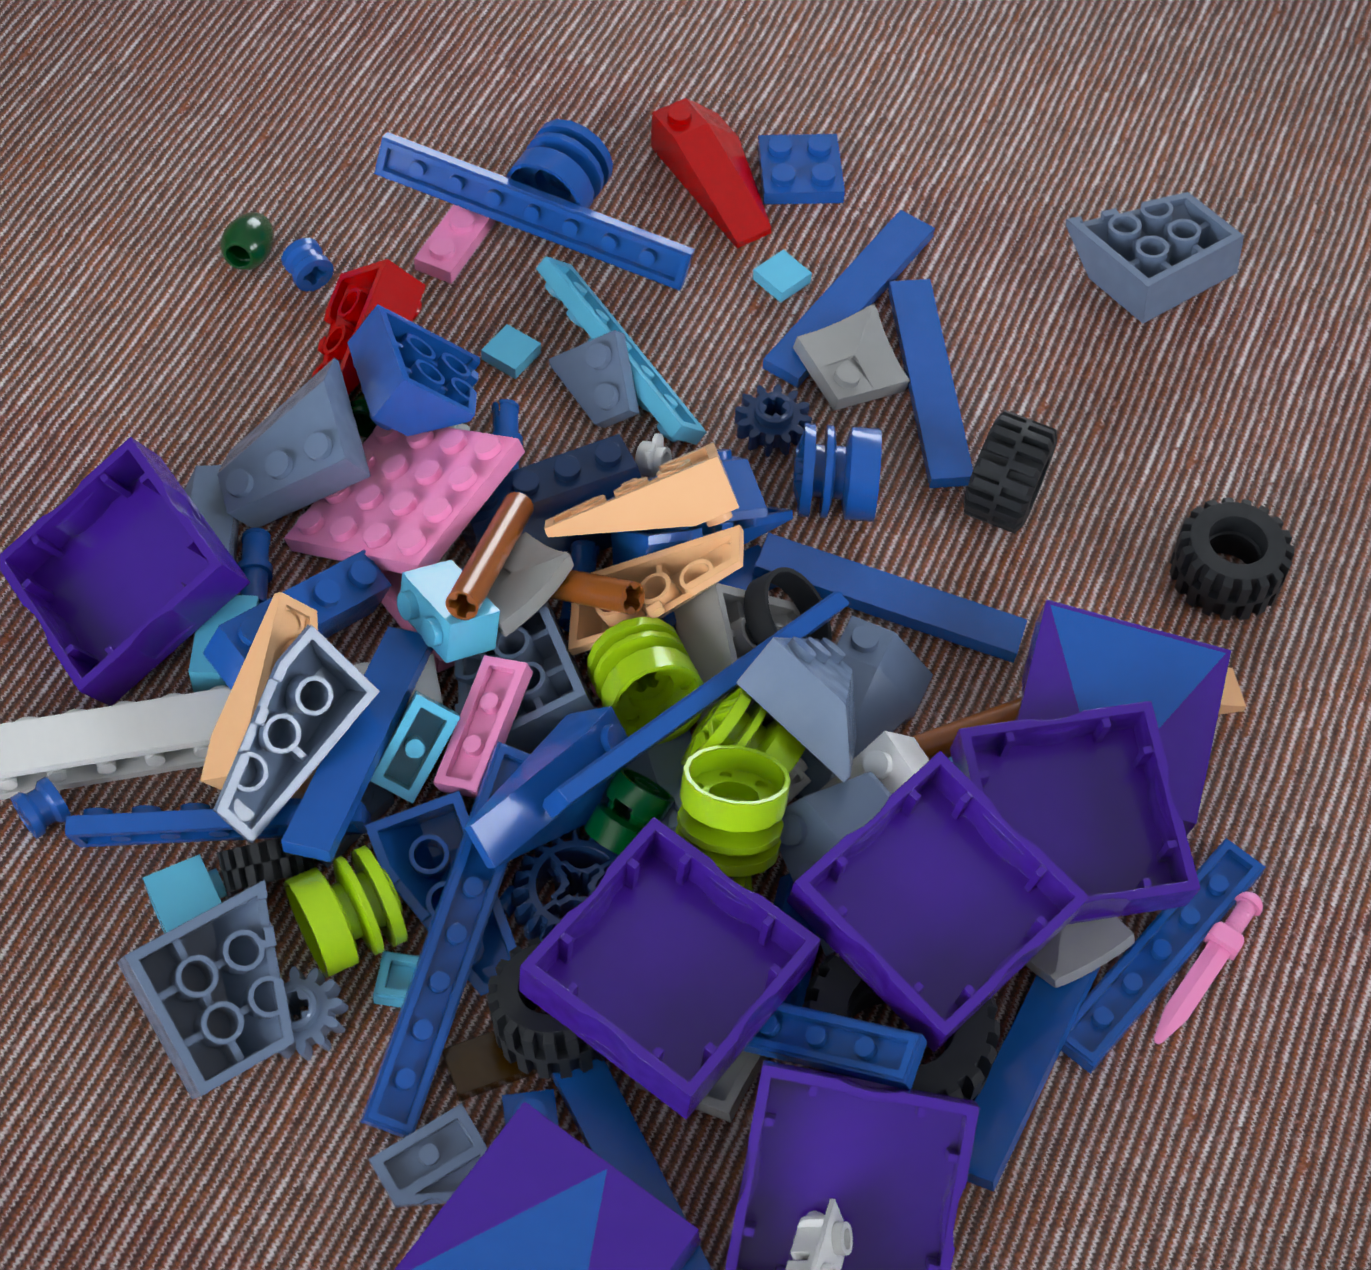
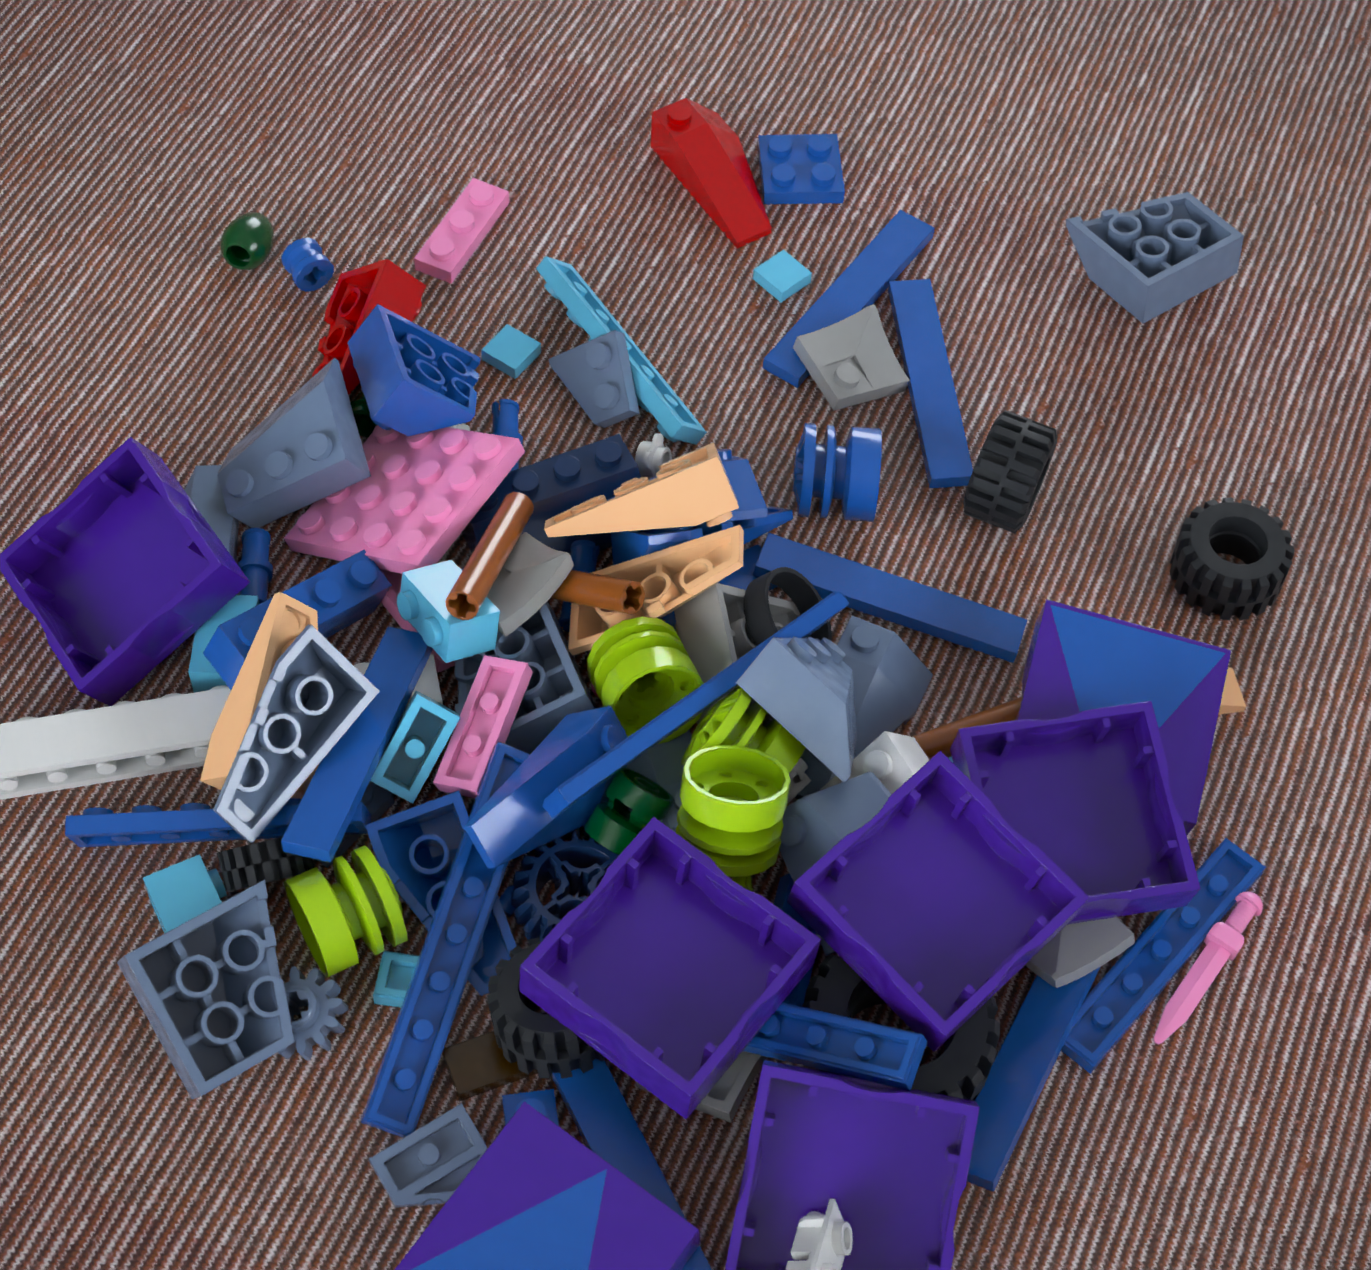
blue wheel [10,777,71,839] -> none
blue tile [374,132,695,291] -> none
blue wheel [506,119,613,209] -> none
dark blue gear [734,384,812,457] -> none

